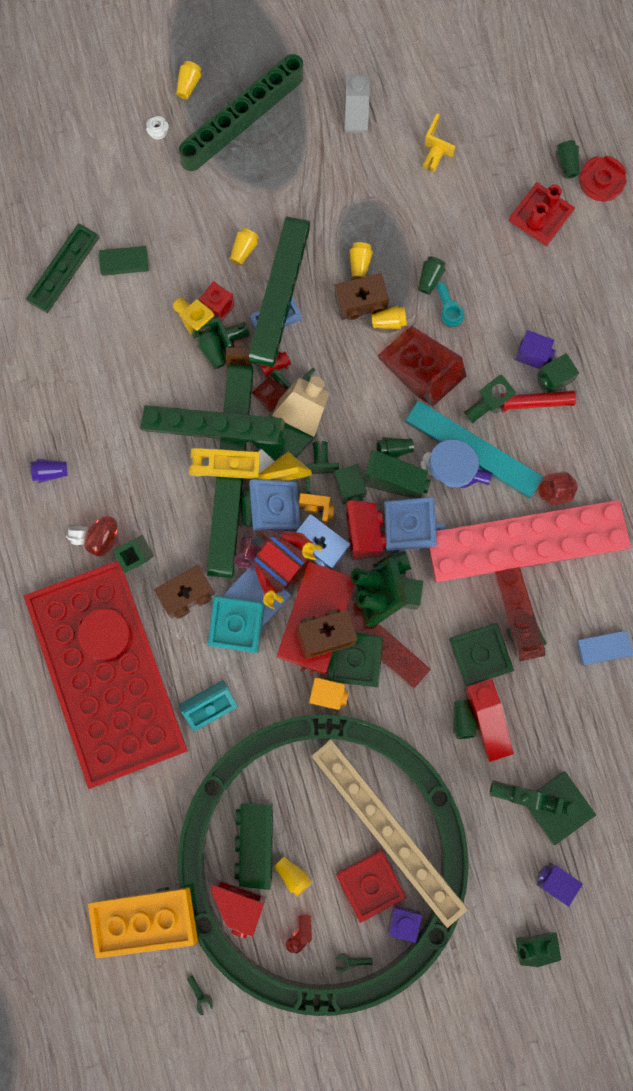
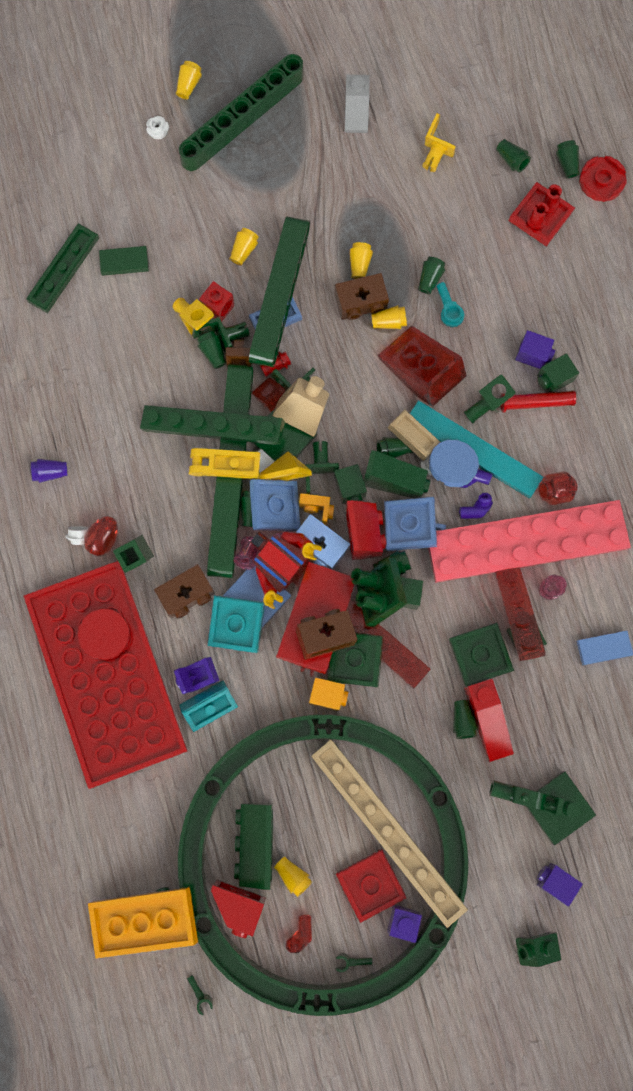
none -> dark purple bracket [174,657,220,694]
none -> tan tile [388,410,440,461]
none -> dark purple arm [459,493,493,519]
none -> dark green cone [496,139,531,172]
none -> clear pink bush [539,574,567,600]

